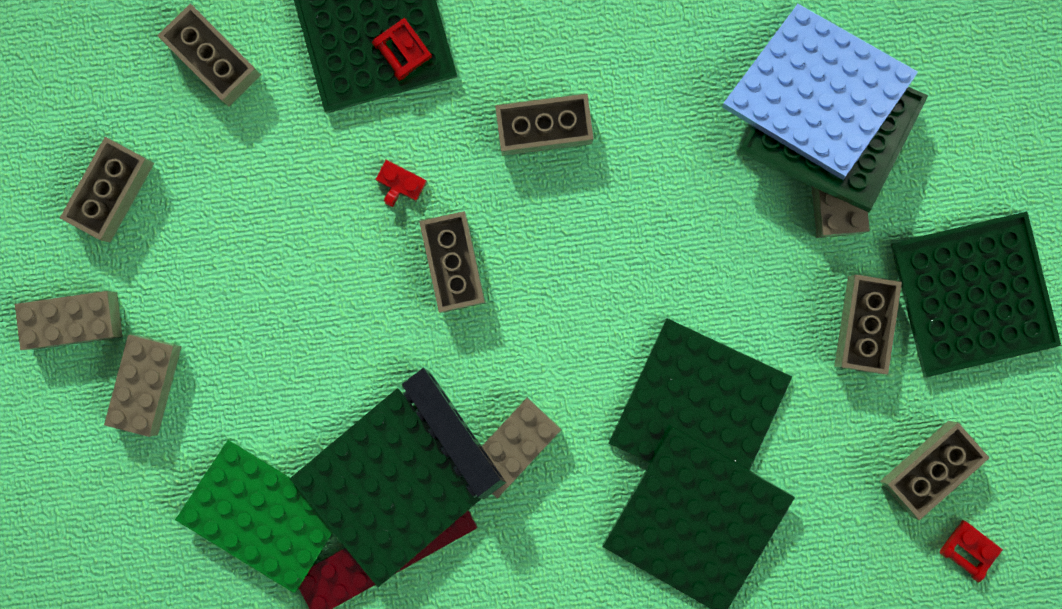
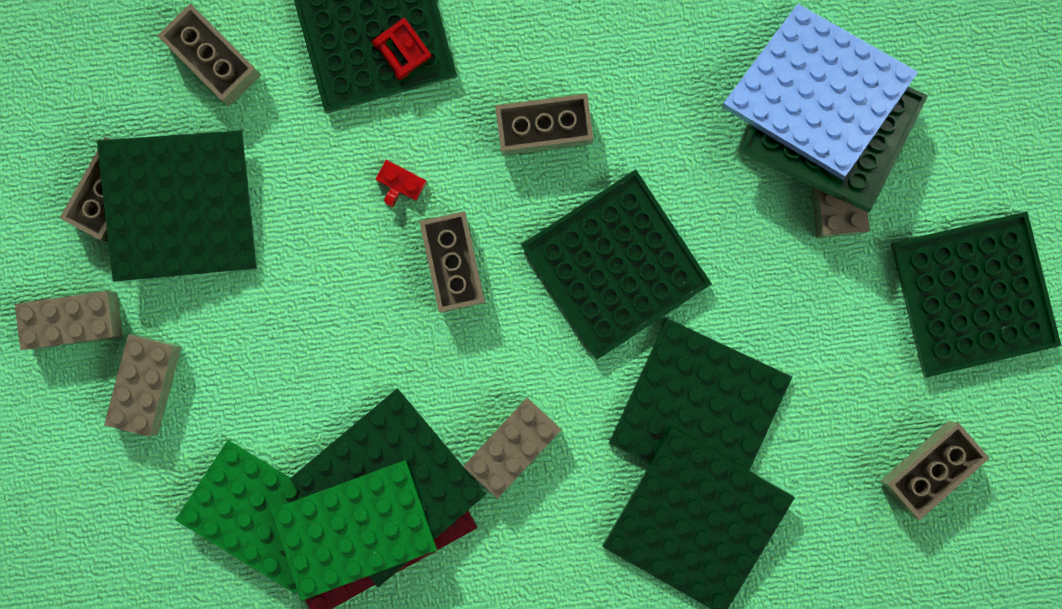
black brick [401,367,507,500] -> none
dark tan brick [834,274,902,375] -> none
red plate [940,520,1003,583] -> none
none -> dark green plate [97,130,257,282]
none -> green plate [271,460,437,601]
none -> dark green plate [521,169,712,360]

